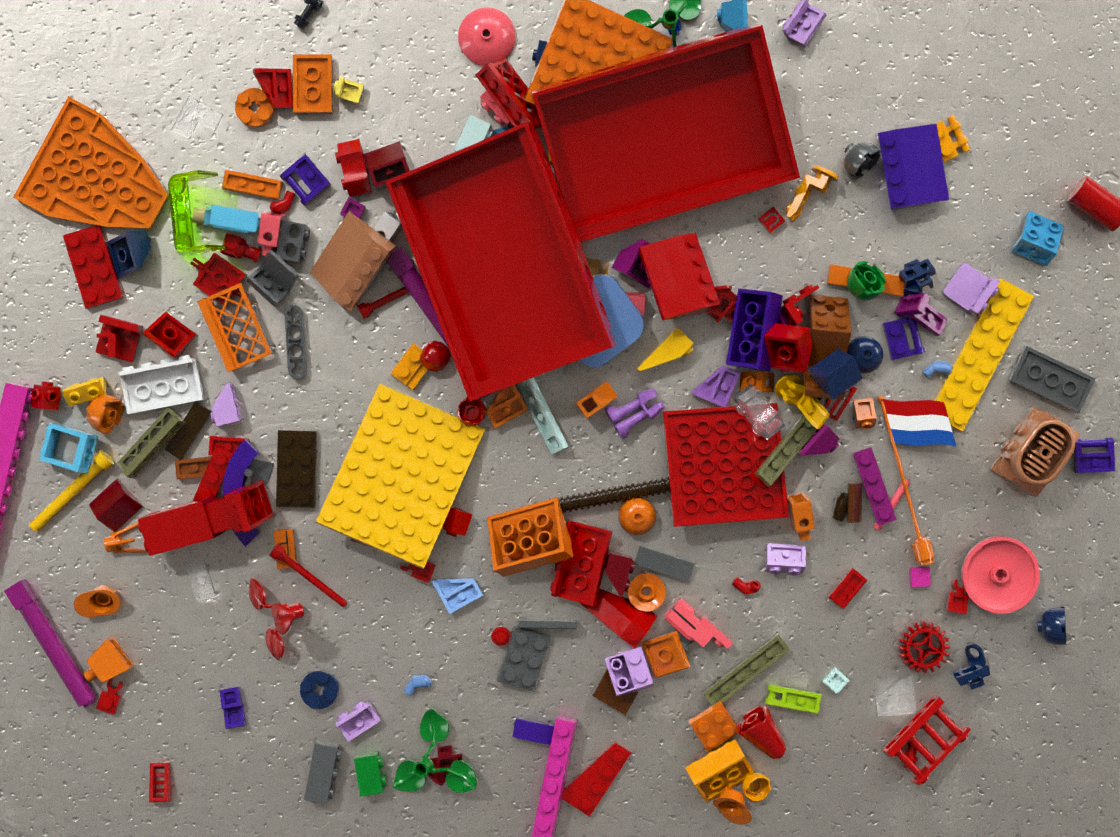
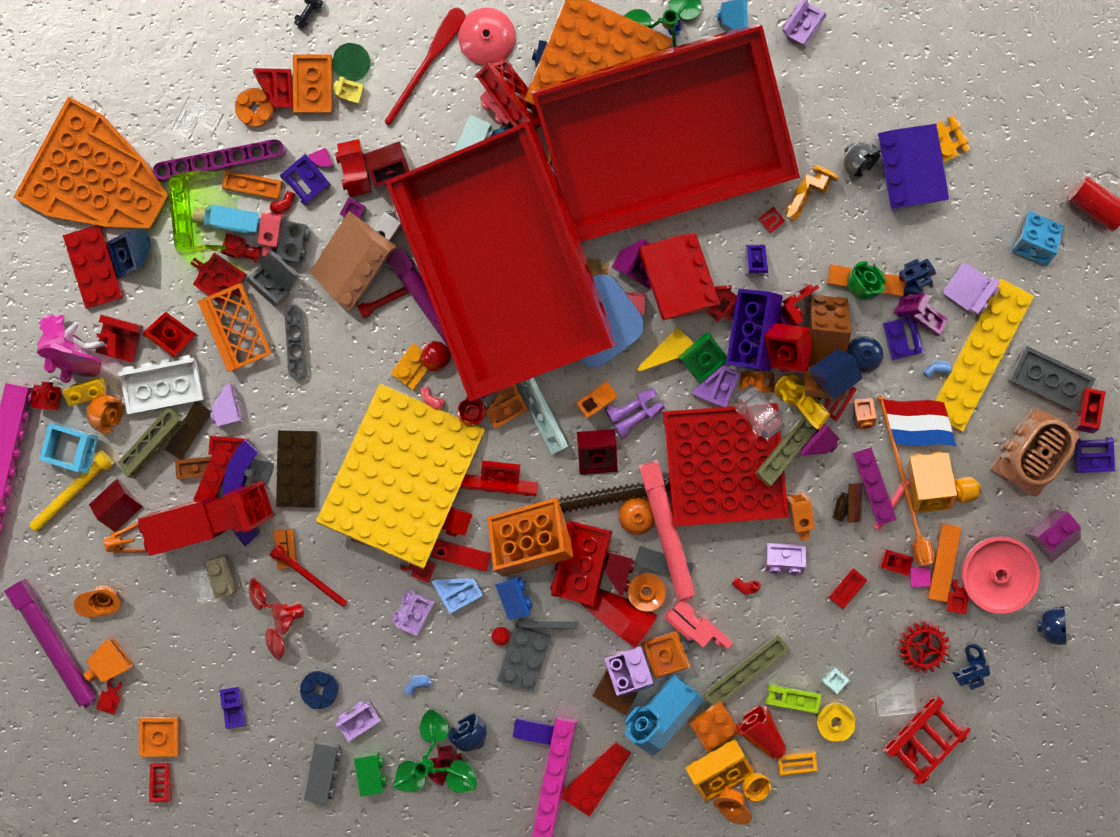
none -> dark pink animal [36,314,106,383]
none -> orange plate [139,717,179,757]
none -> magenta beam [153,139,286,182]
none -> dark tan brick [204,555,236,599]
none -> dark pink tile [308,148,333,168]
none -> clear green tile [332,43,371,82]
none -> red piece [385,7,465,125]
none -> lavender bracket [392,589,434,636]
none -> coral arm [420,387,445,410]
none -> red piece [431,539,491,572]
none -> dark blue cylinder [448,713,487,752]
none -> red bracket [460,460,538,496]
none -> blue slope [495,575,533,620]
none -> dark red slope [577,429,618,475]
none -> dark azure brick [625,673,704,755]
none -> coral brick [638,460,695,601]
none -> green tile [678,332,727,384]
none -> dark purple slope [746,245,768,275]
none -> light orange tile [777,751,818,776]
none -> yellow plate [816,702,855,742]
none -> red slope [879,548,914,576]
none -> light orange slope [908,452,957,513]
none -> orange tile [927,523,961,602]
none -> light orange head [954,476,981,503]
none -> magenta slope [1027,509,1081,563]
none -> red hinge [1074,388,1106,434]

